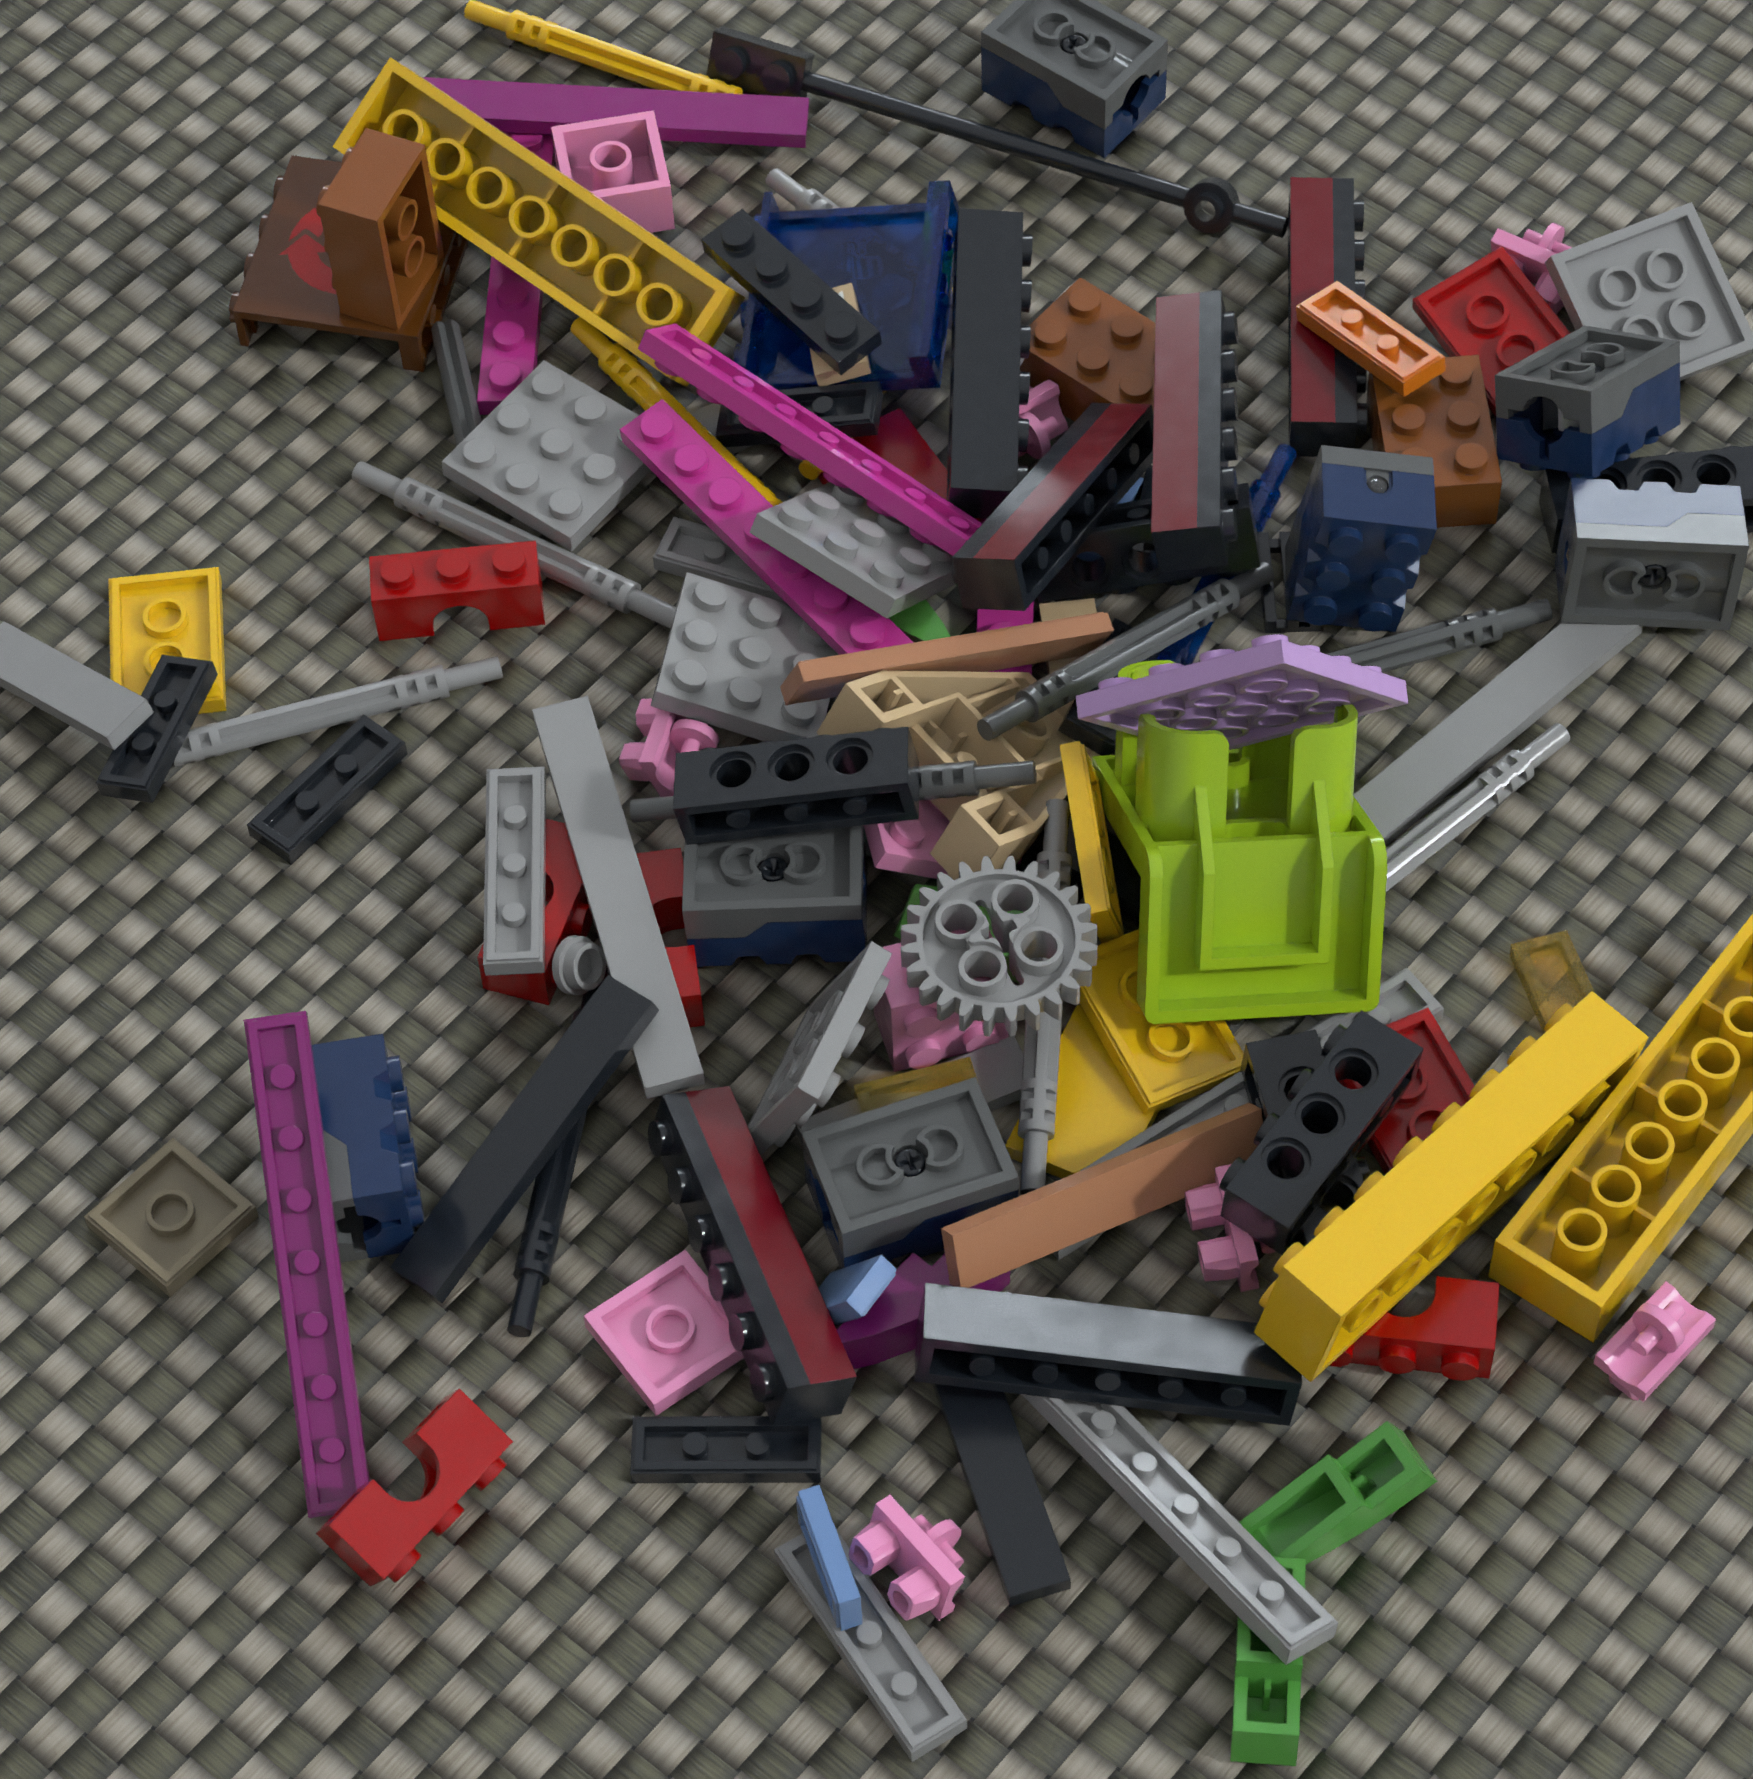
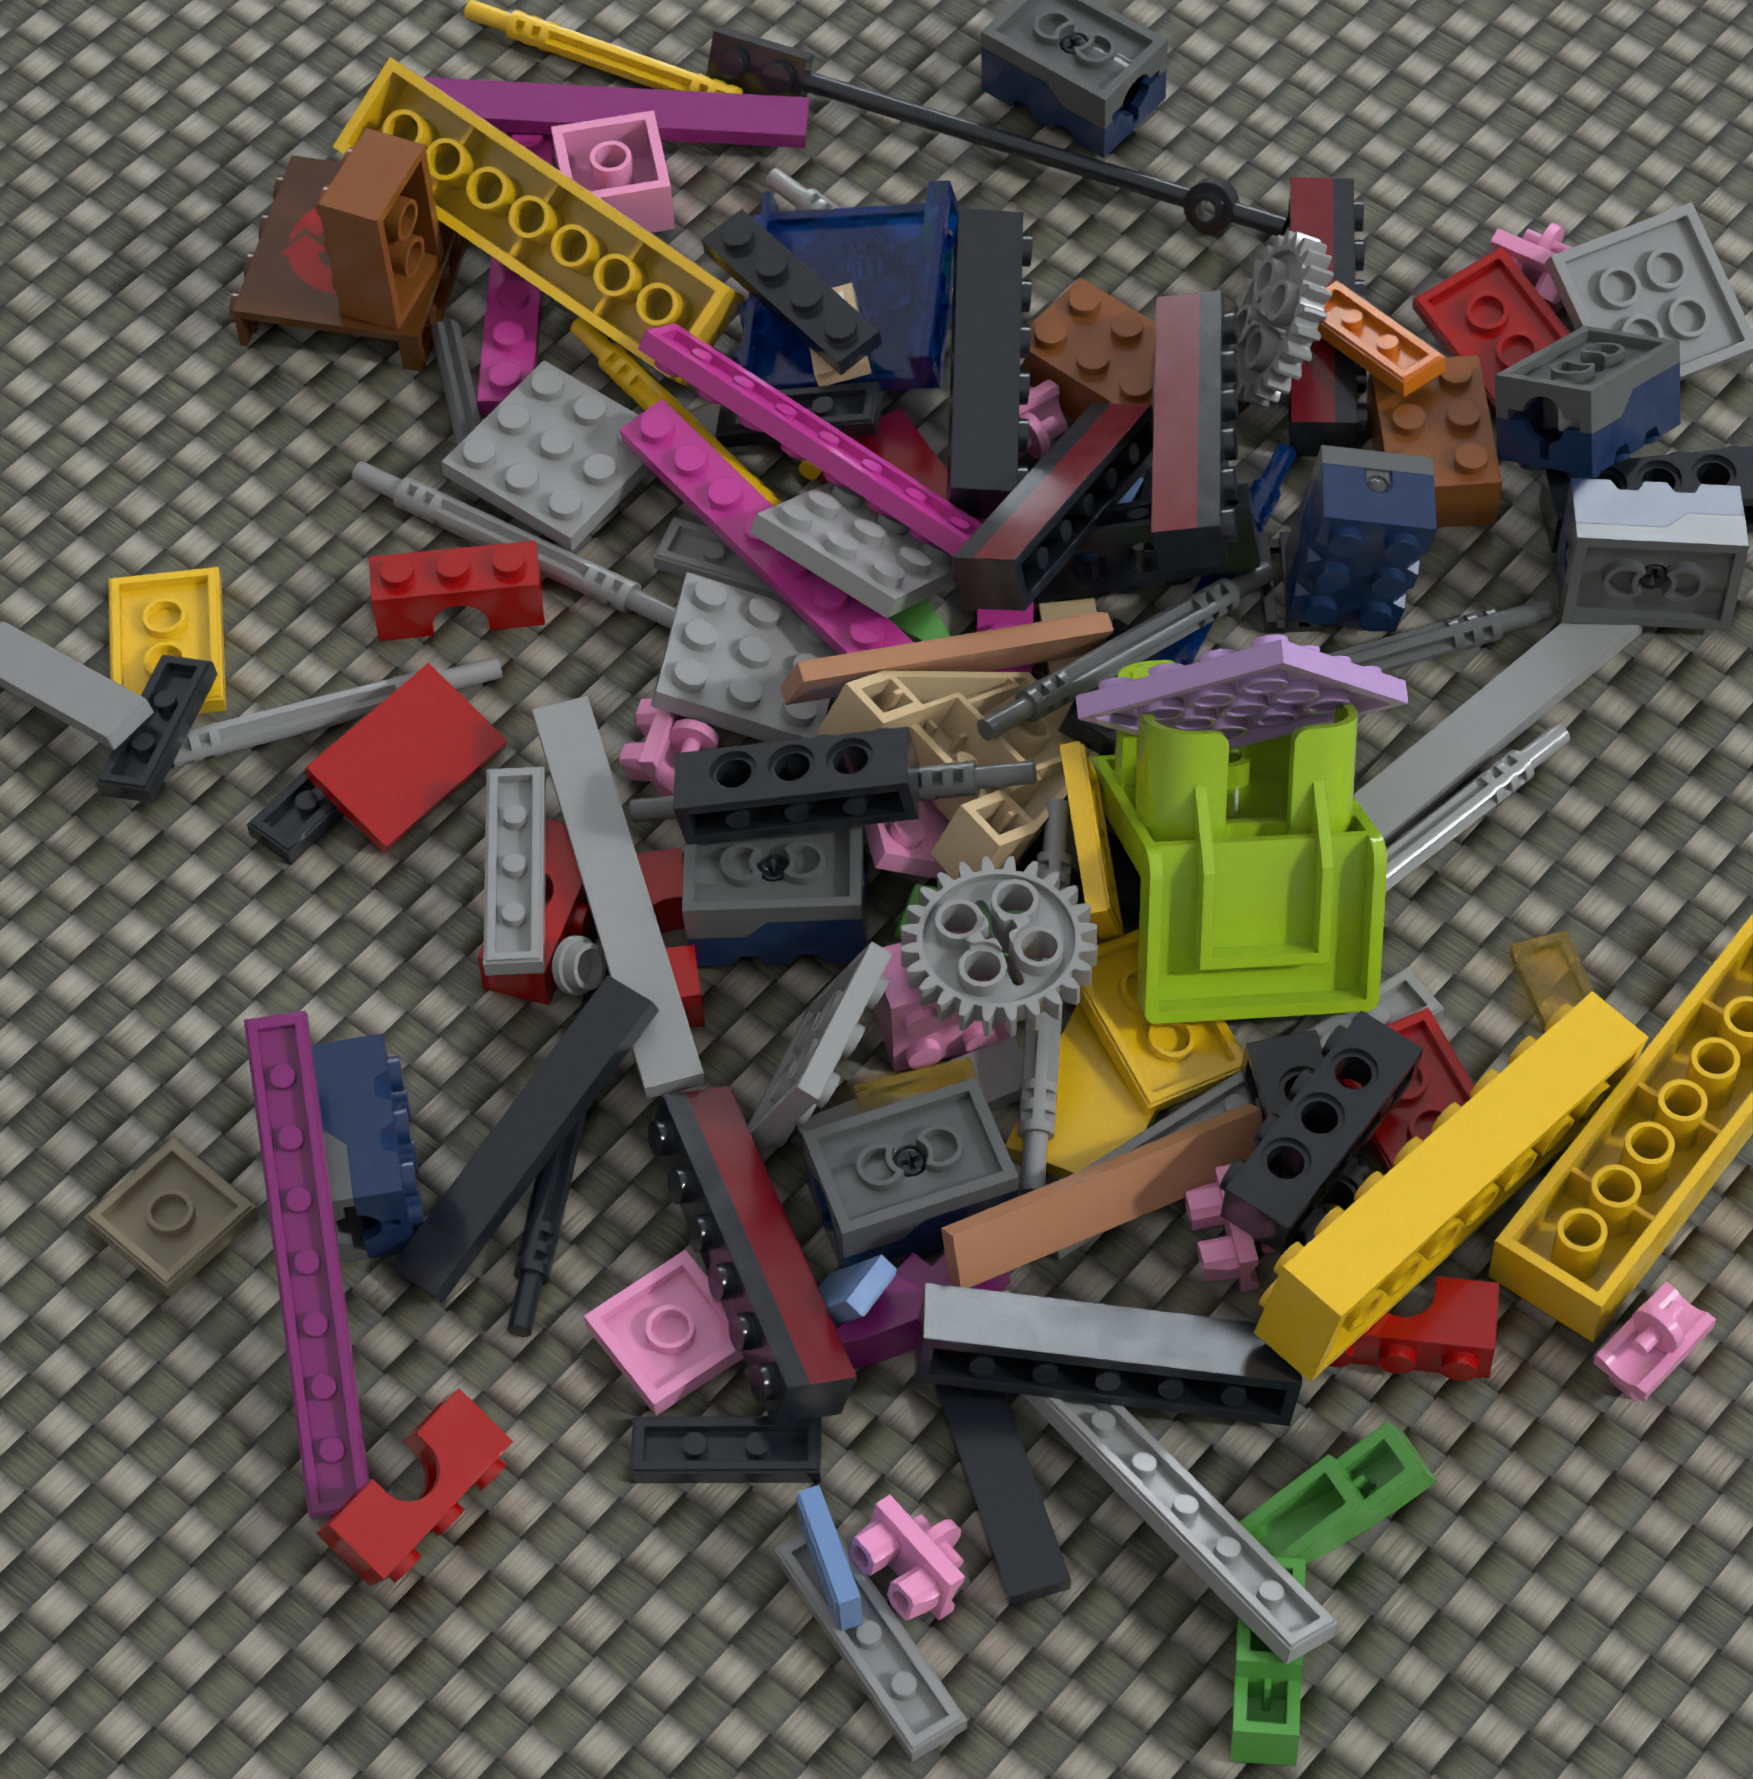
none -> red tile [304,663,508,854]
none -> light grey gear [1229,230,1333,407]

